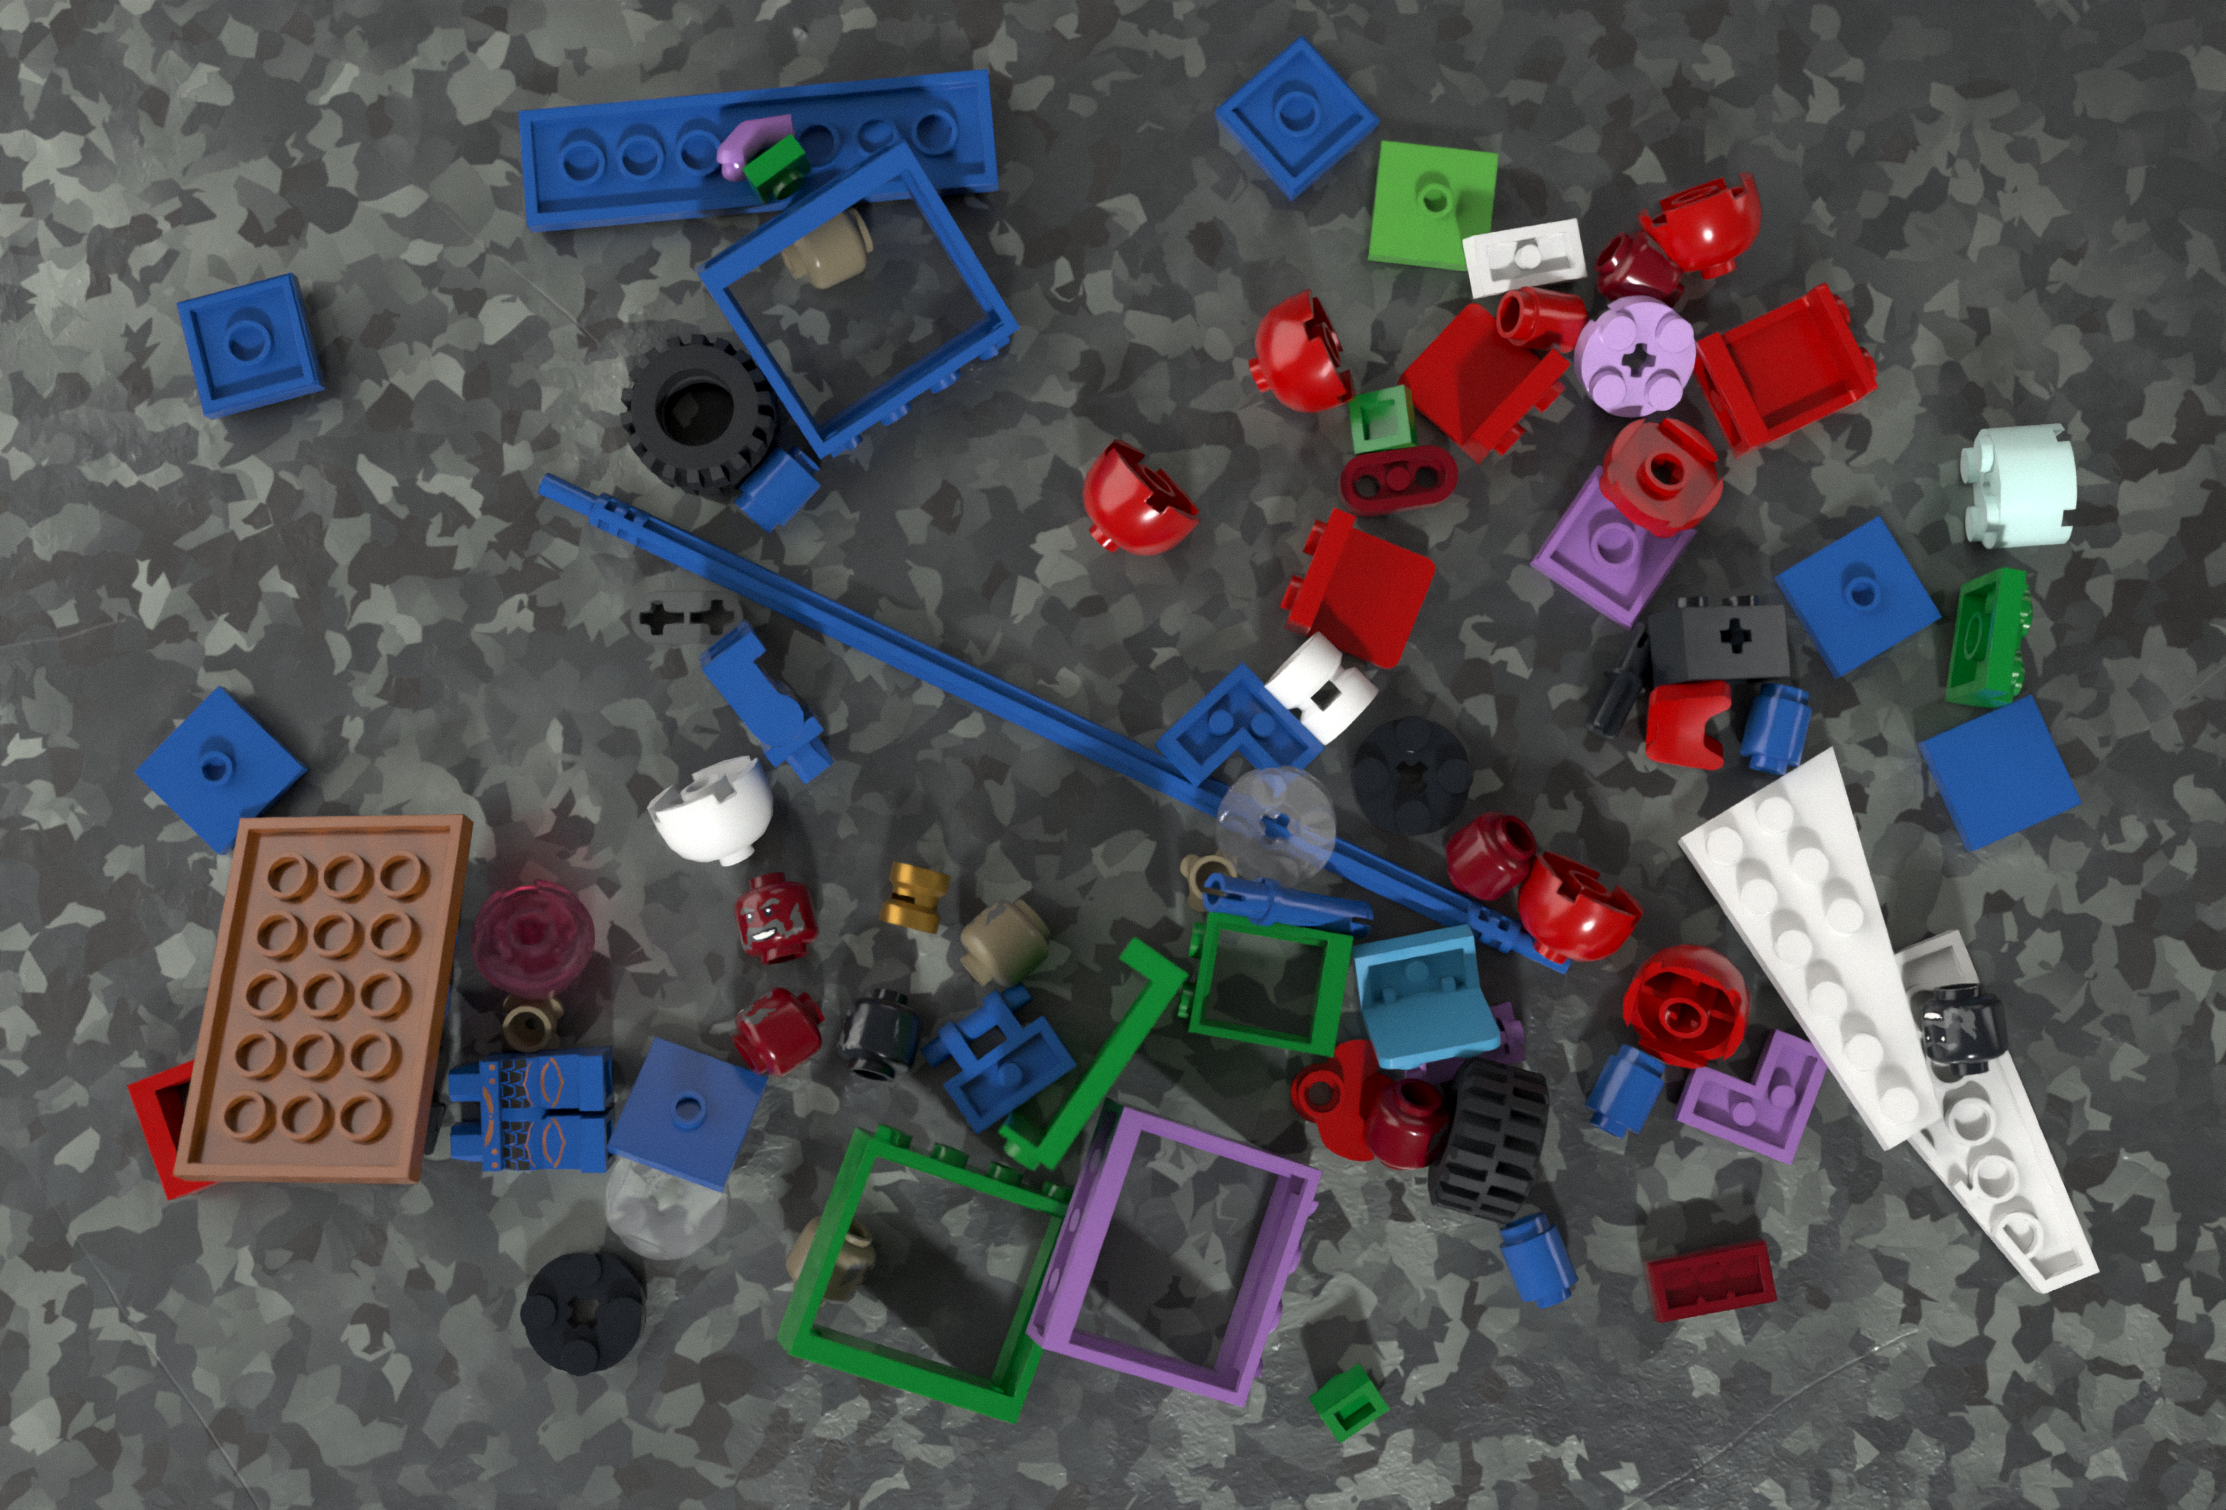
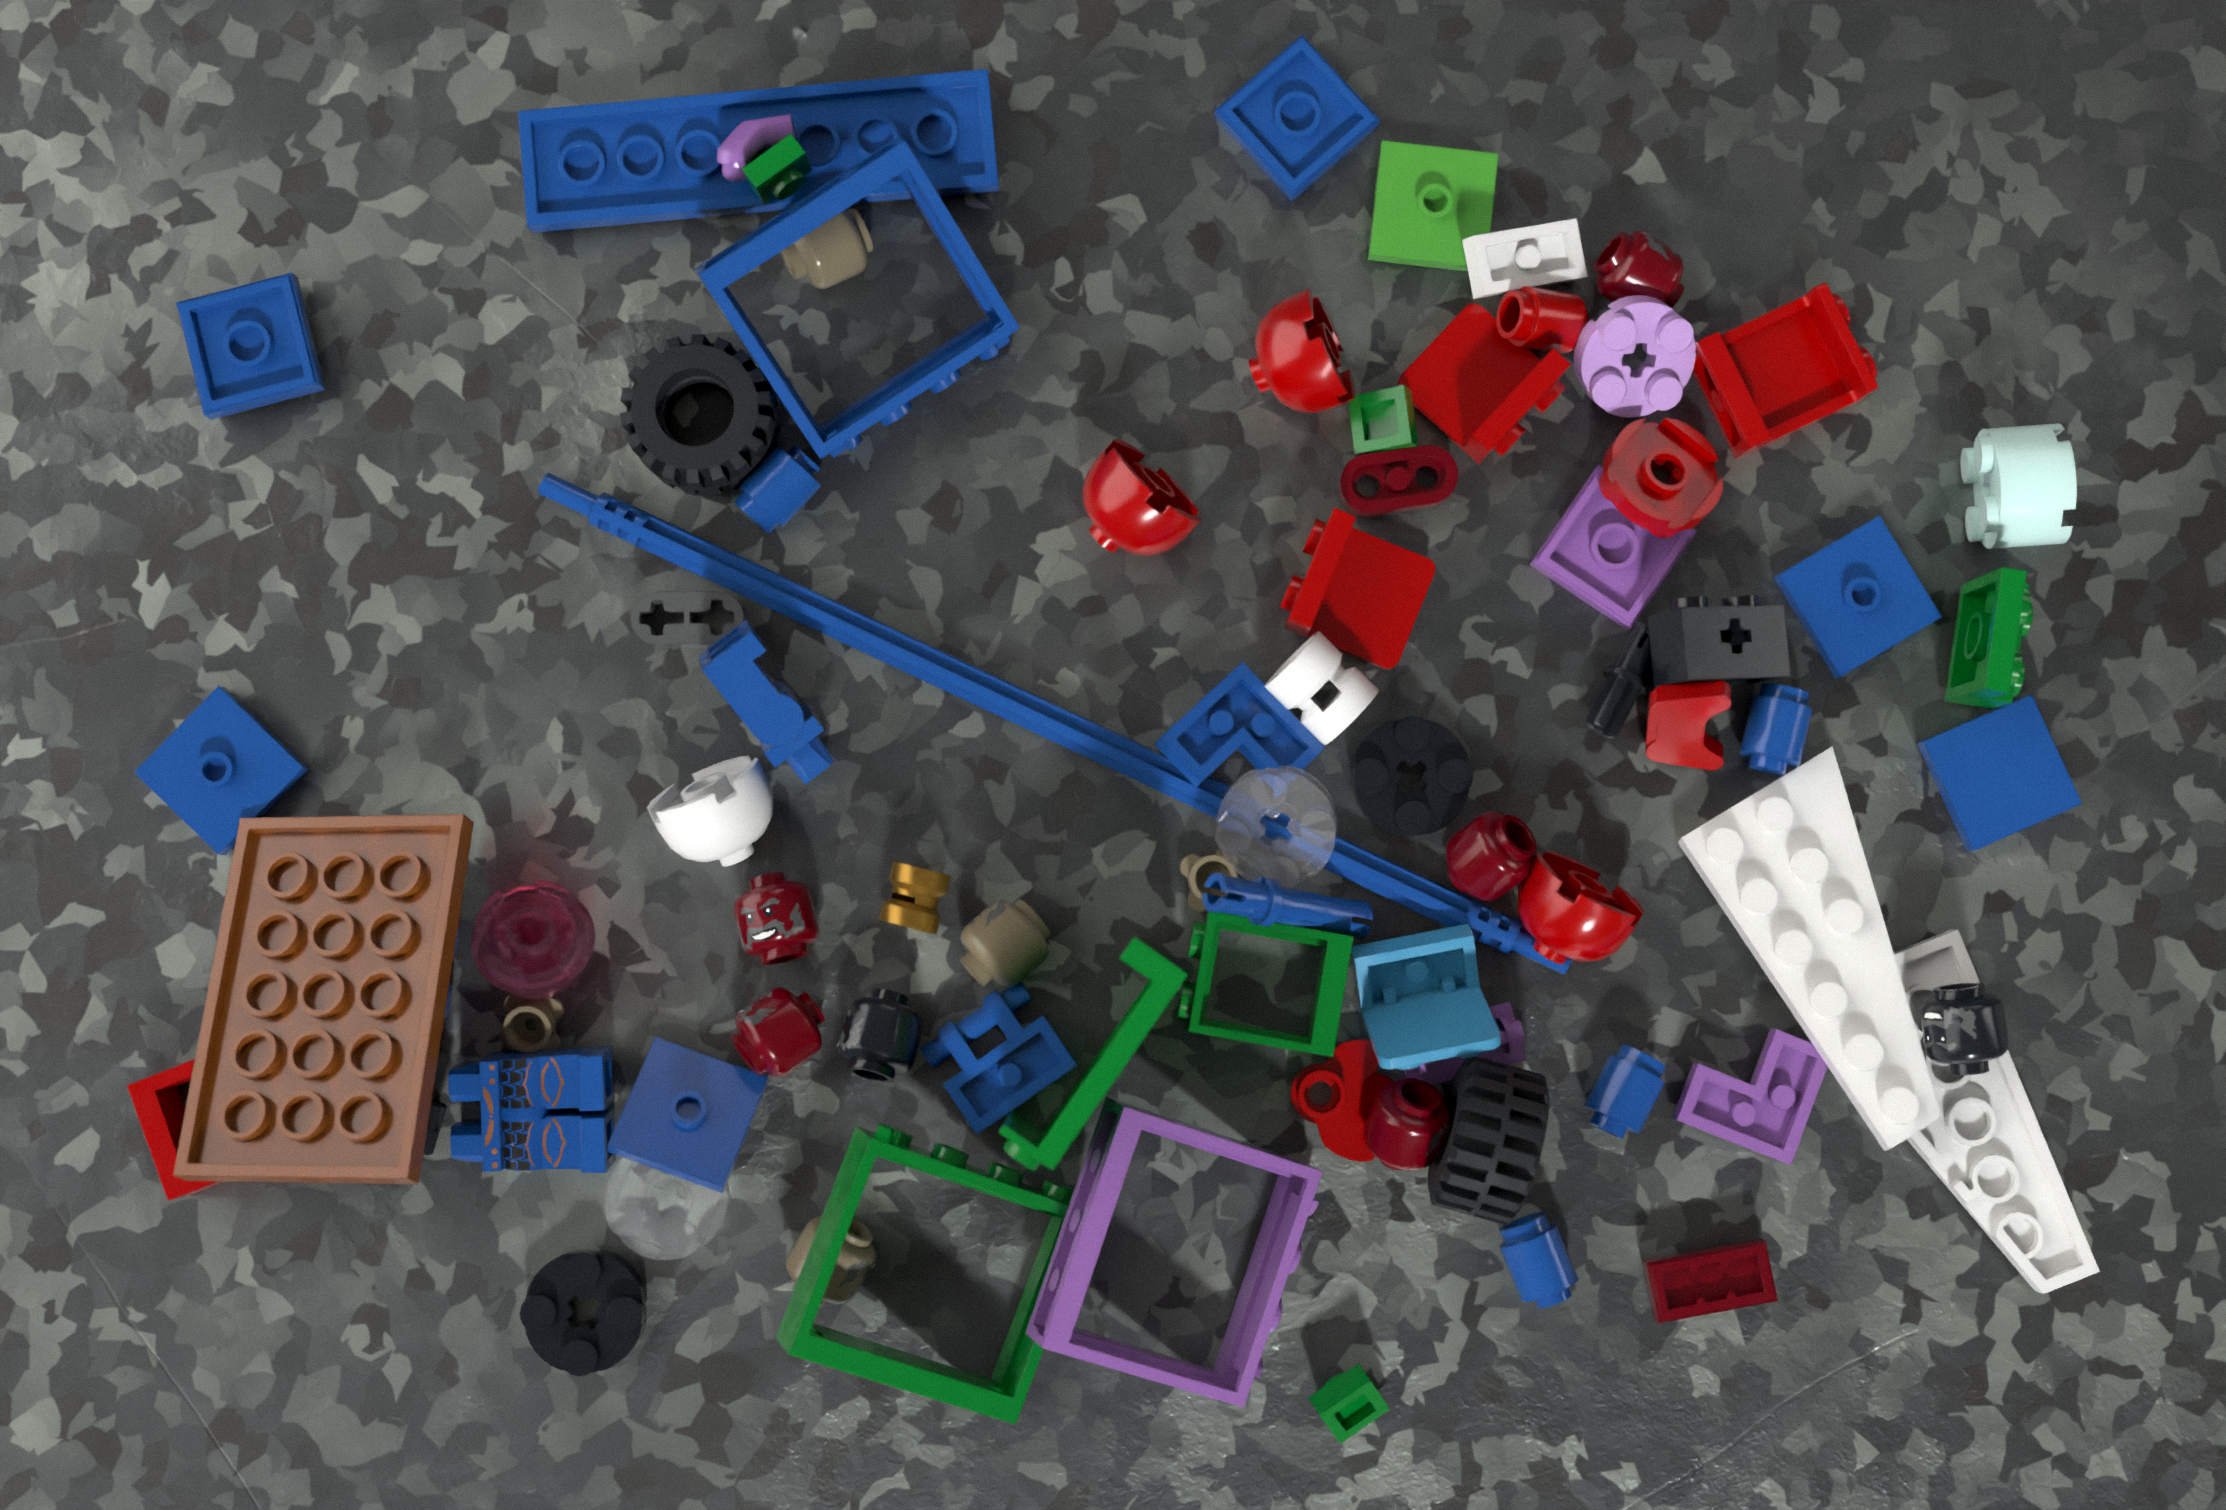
red cylinder [1623,943,1751,1069] -> none
red cylinder [1637,172,1763,280] -> none

